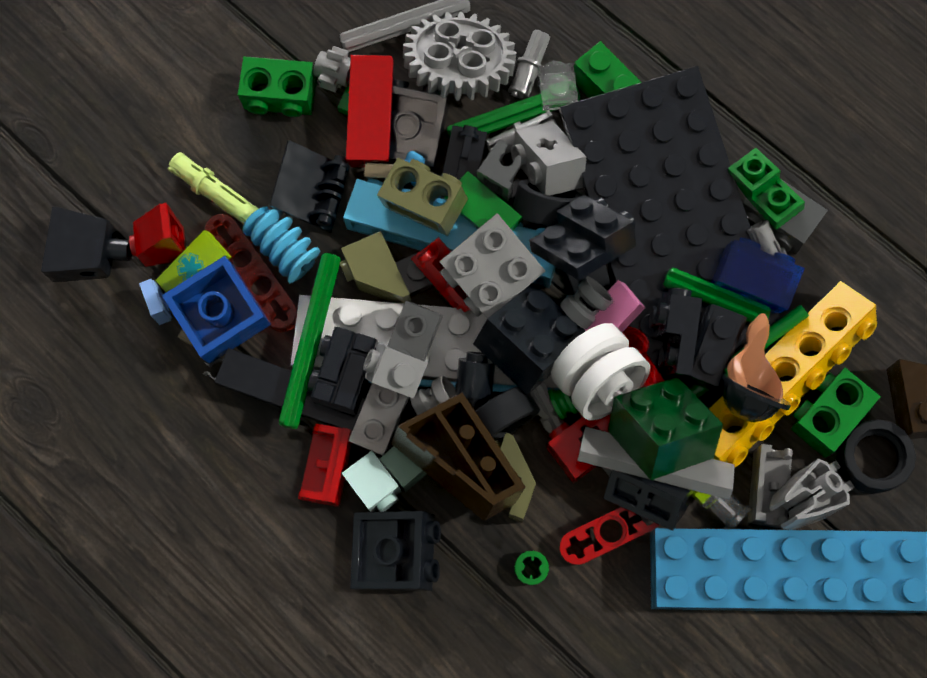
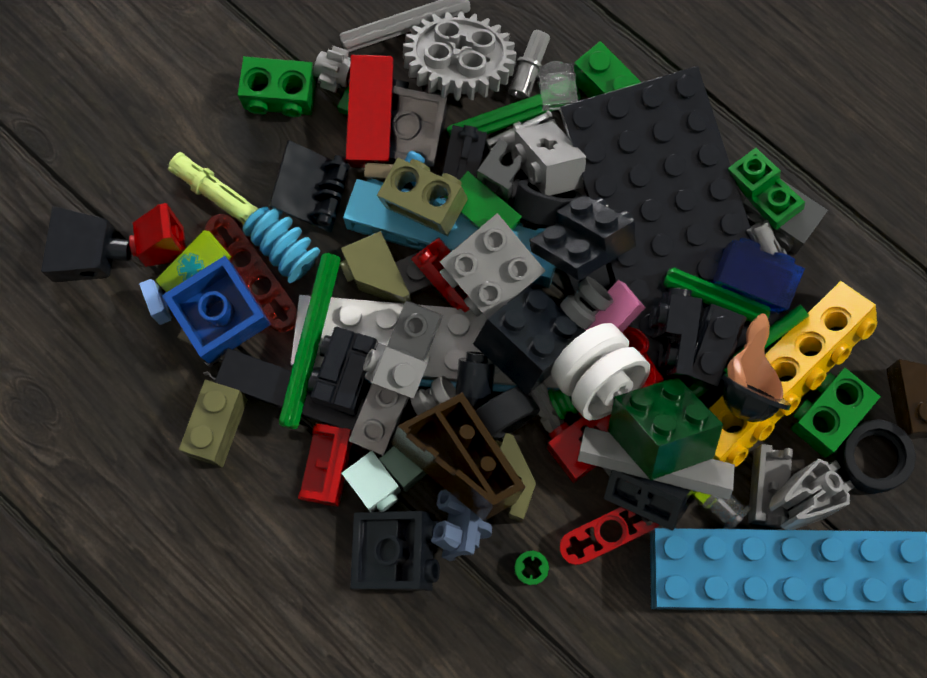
none -> olive brick [179,380,248,468]
none -> sand blue hips [431,489,493,561]

